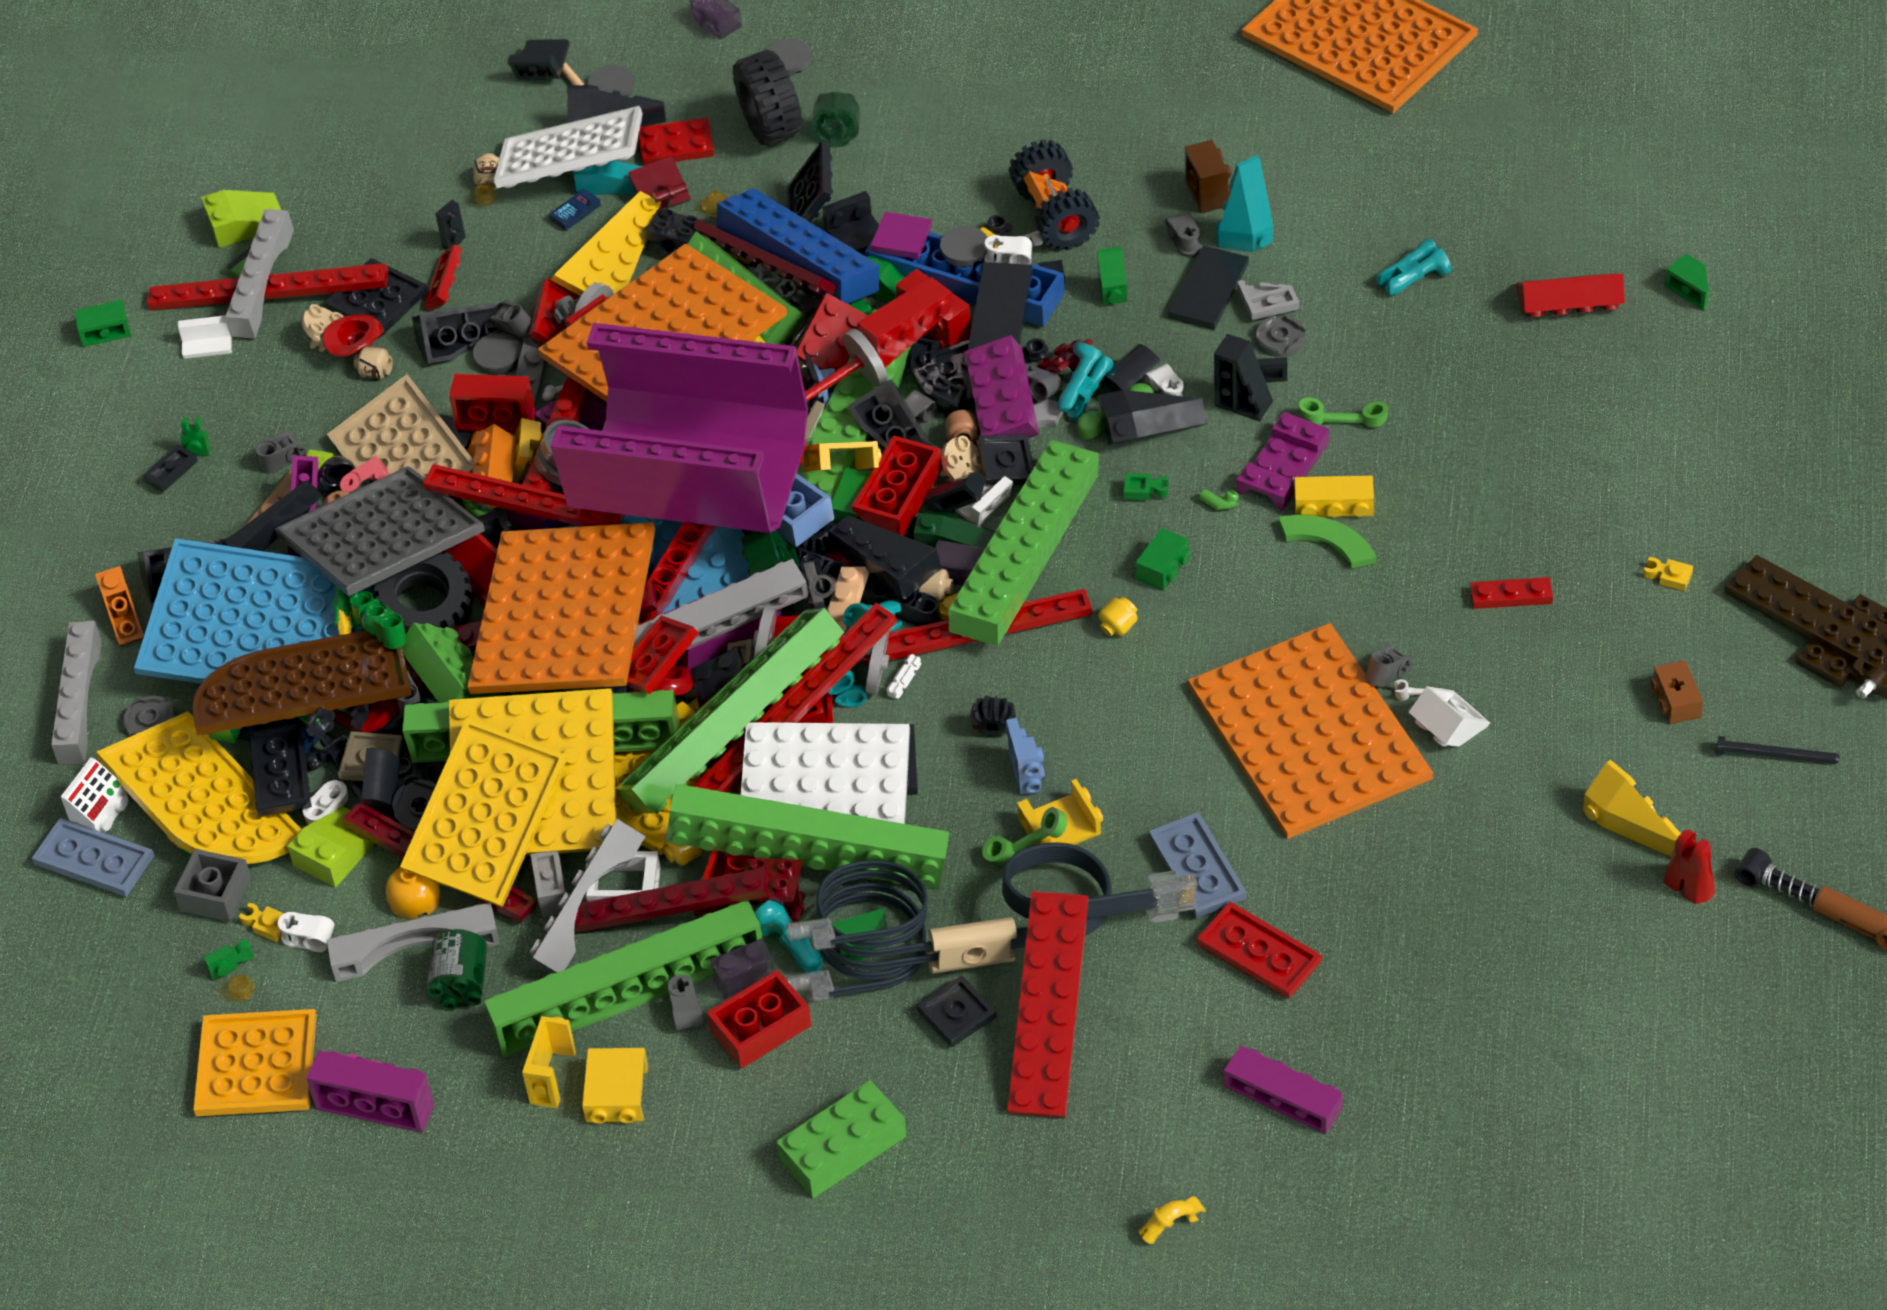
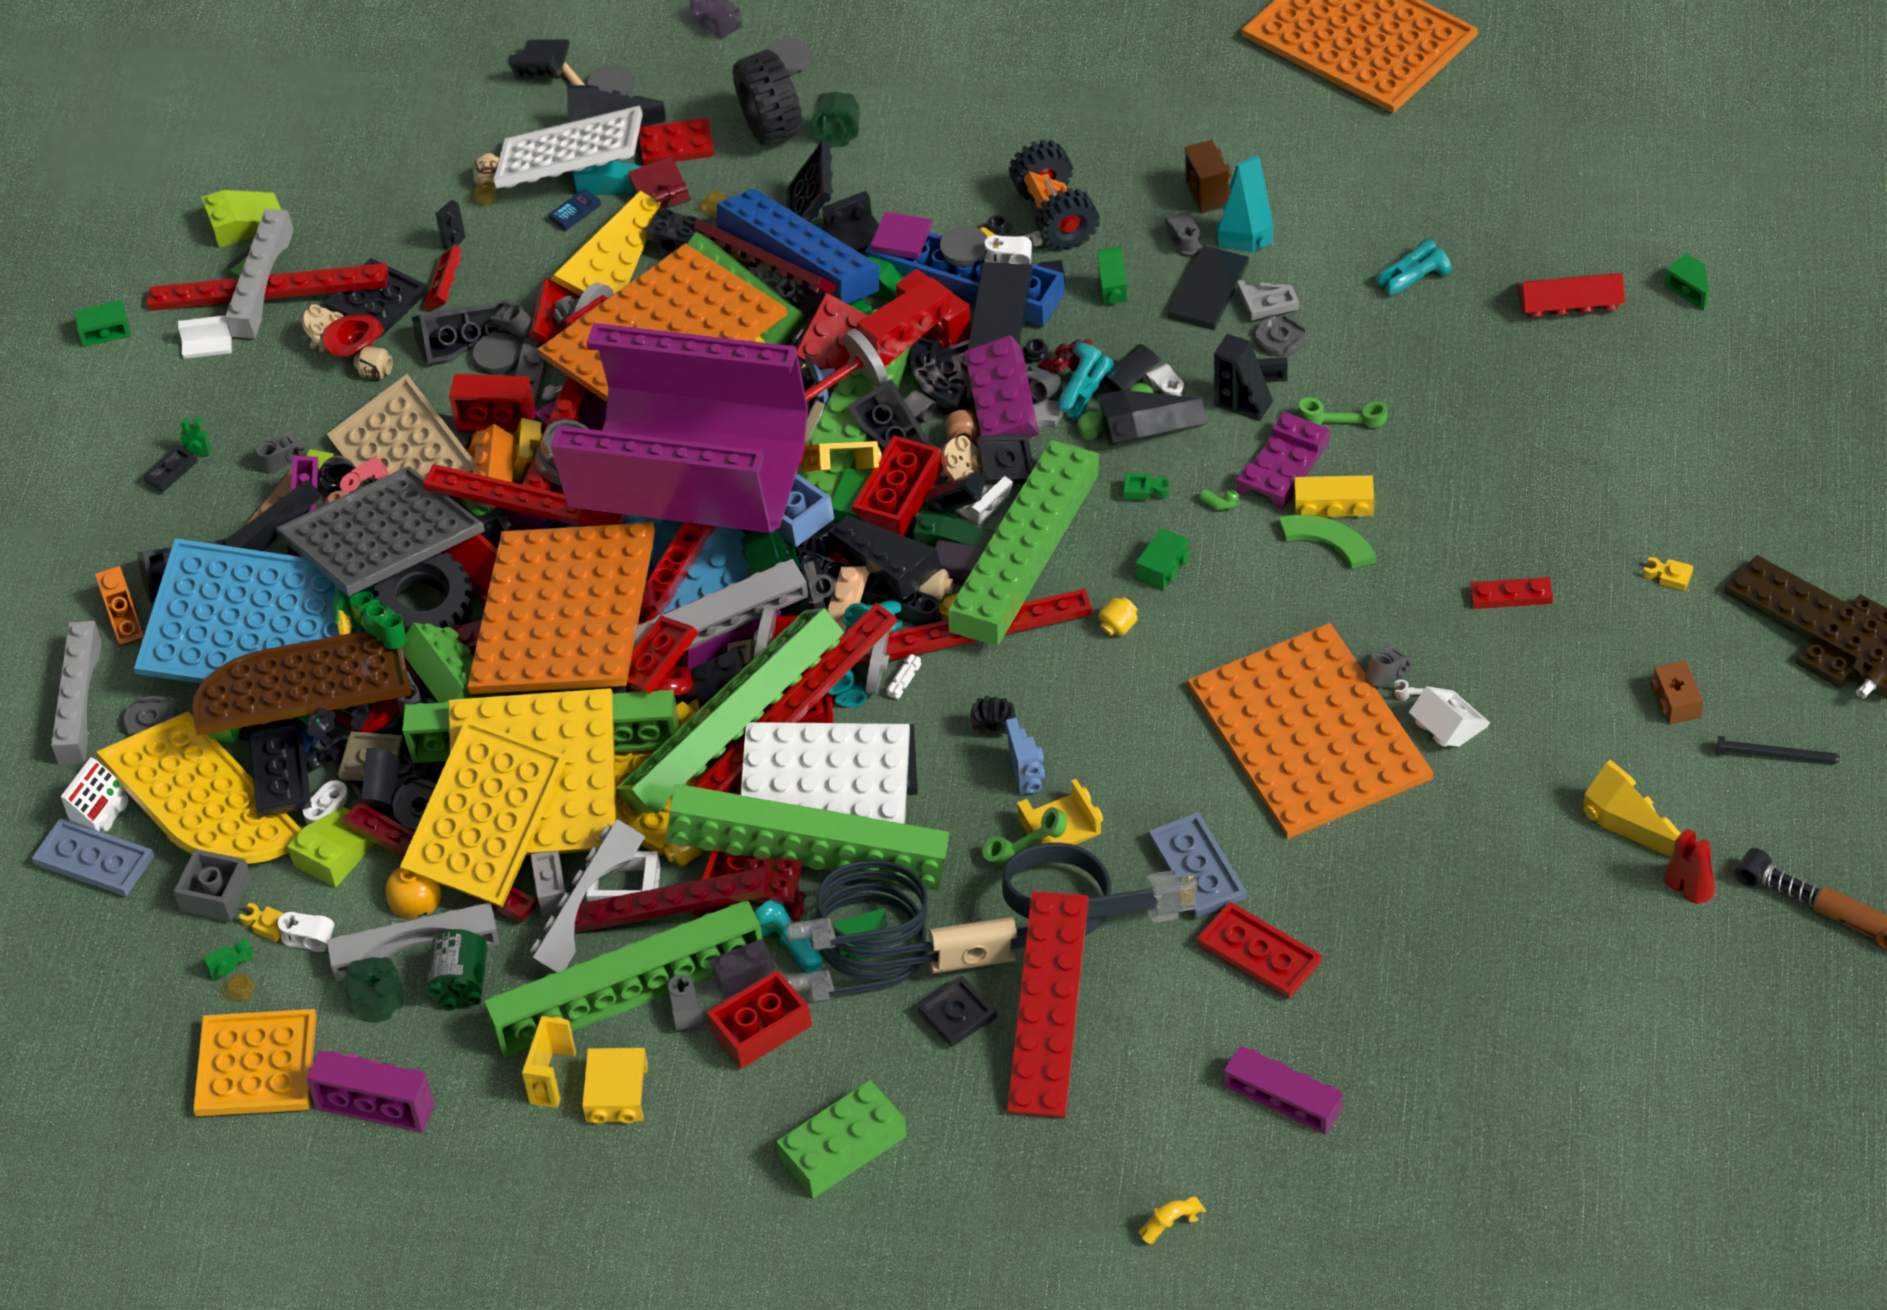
none -> clear green brick [343,957,405,1023]

